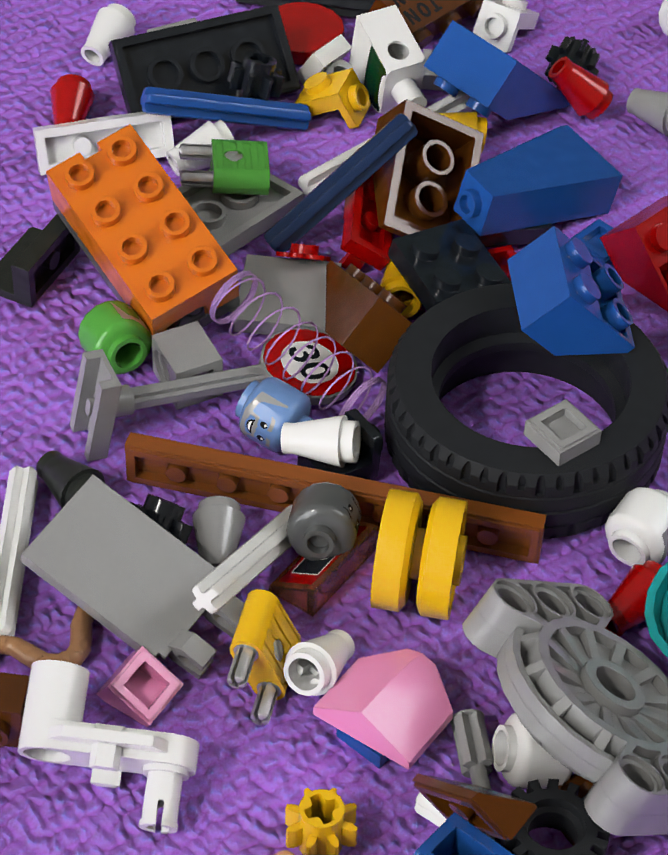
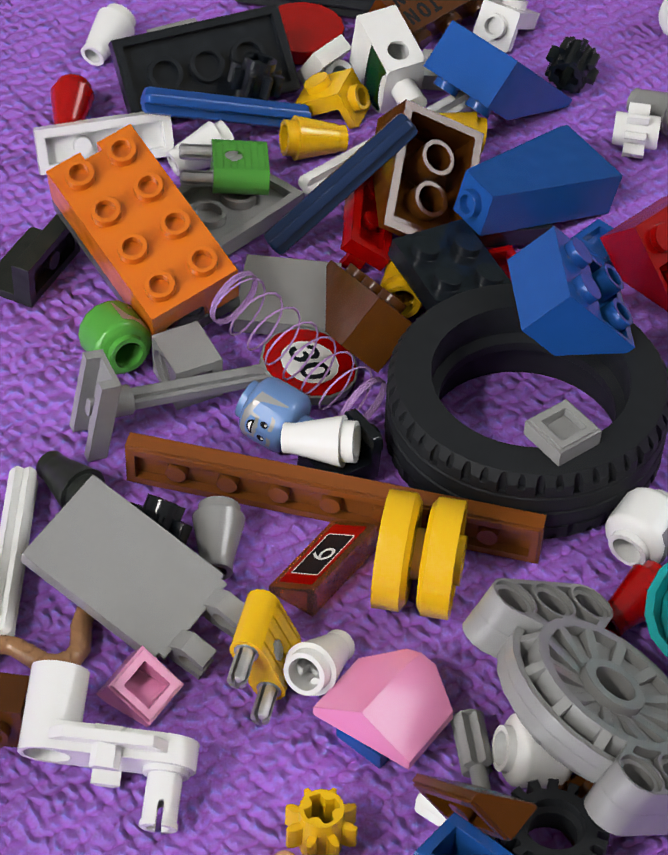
white axle [192,505,293,614] -> none
red plant [275,243,331,261] -> none
dark grey head [286,482,362,562] -> none
red cone [548,56,613,119] -> none
none -> yellow cone [279,115,349,161]
none -> white gear [611,102,661,159]

